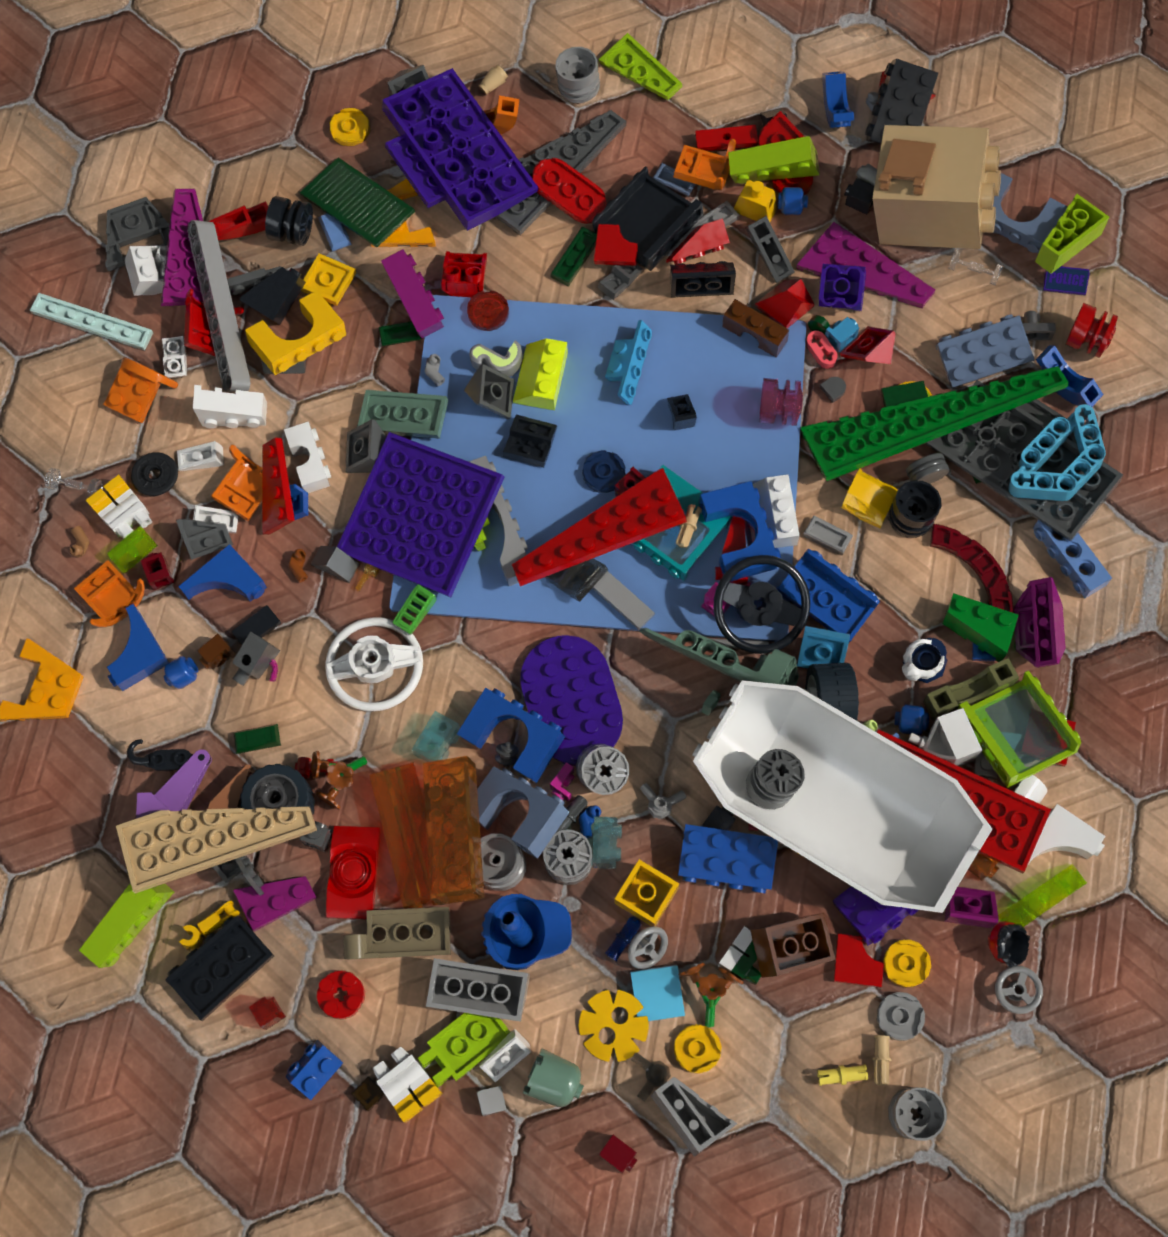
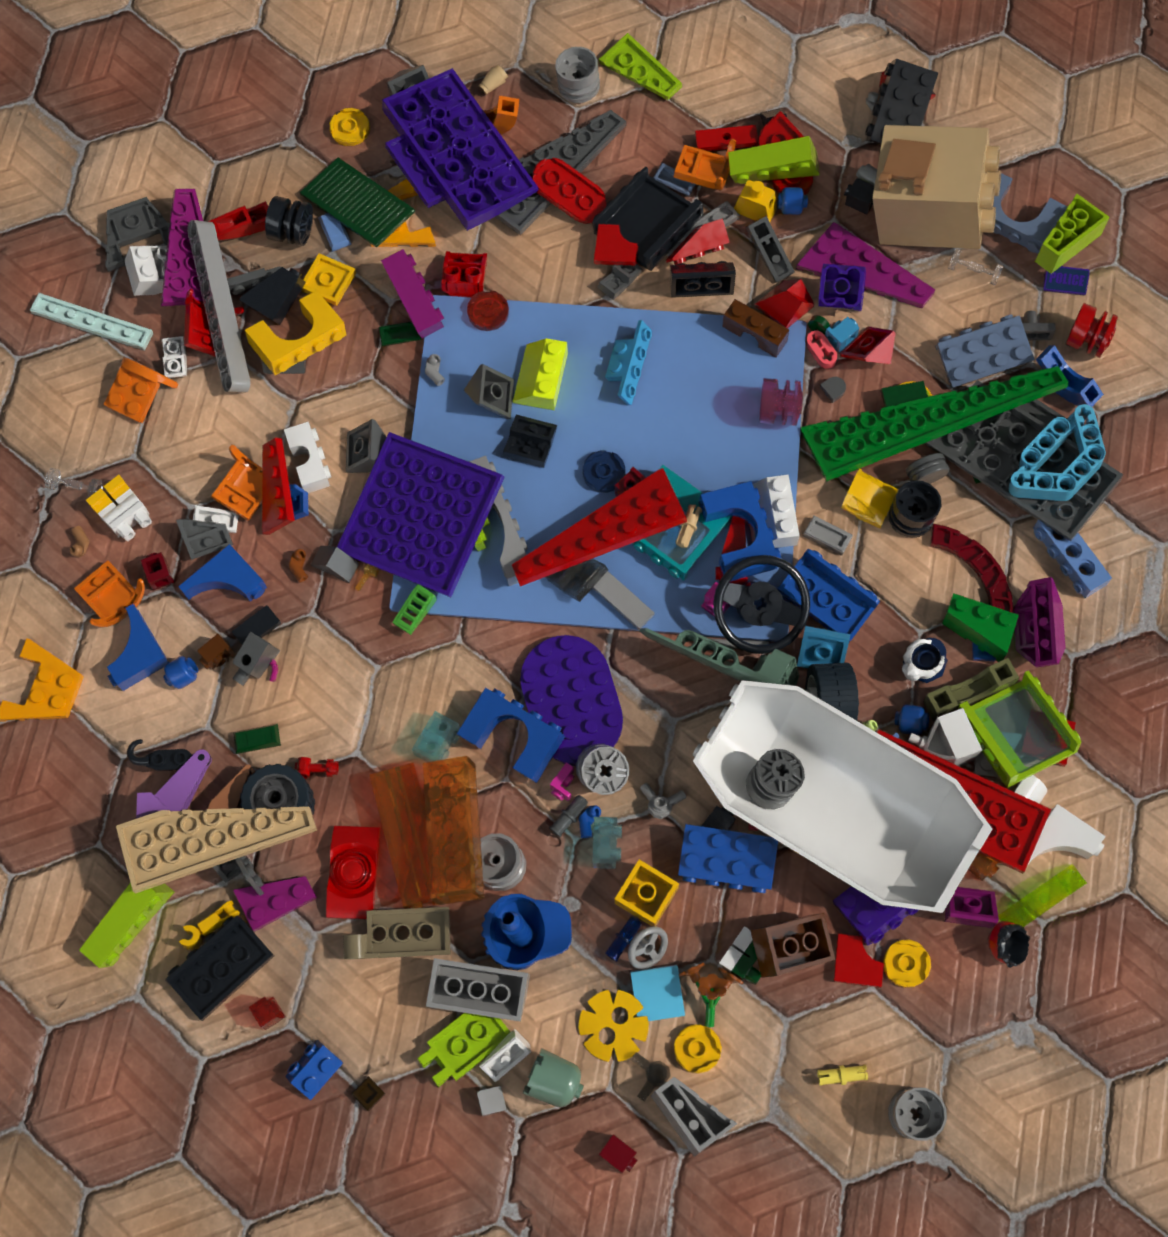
clear neon green slope [107,526,158,574] -> none
black wheel [131,452,178,496] -> none
white slope [177,441,224,471] -> none
white wedge [193,385,267,428] -> none
dark grey brick [300,821,333,853] -> none
dark orange plant [311,751,367,810] -> none
red plate [317,971,365,1020] -> none
white piece [325,617,423,711] -> none
sand green plate [357,390,448,439] -> none
white hips [373,1047,443,1123] -> none
sand blue arch [462,766,569,859] -> none
light grey animal [469,340,523,377] -> none
dark grey wheel [495,742,519,767] -> none
light grey wheel [543,830,593,885] -> none
dark green tile [551,226,597,287] -> none
black slope [667,394,697,430] -> none
sand green tile [701,690,721,716] -> none
blue arch [822,71,854,128] -> none
tan axle [872,1035,892,1085] -> none
light grey tile [877,992,925,1041] -> none
light grey piece [995,966,1043,1014] -> none

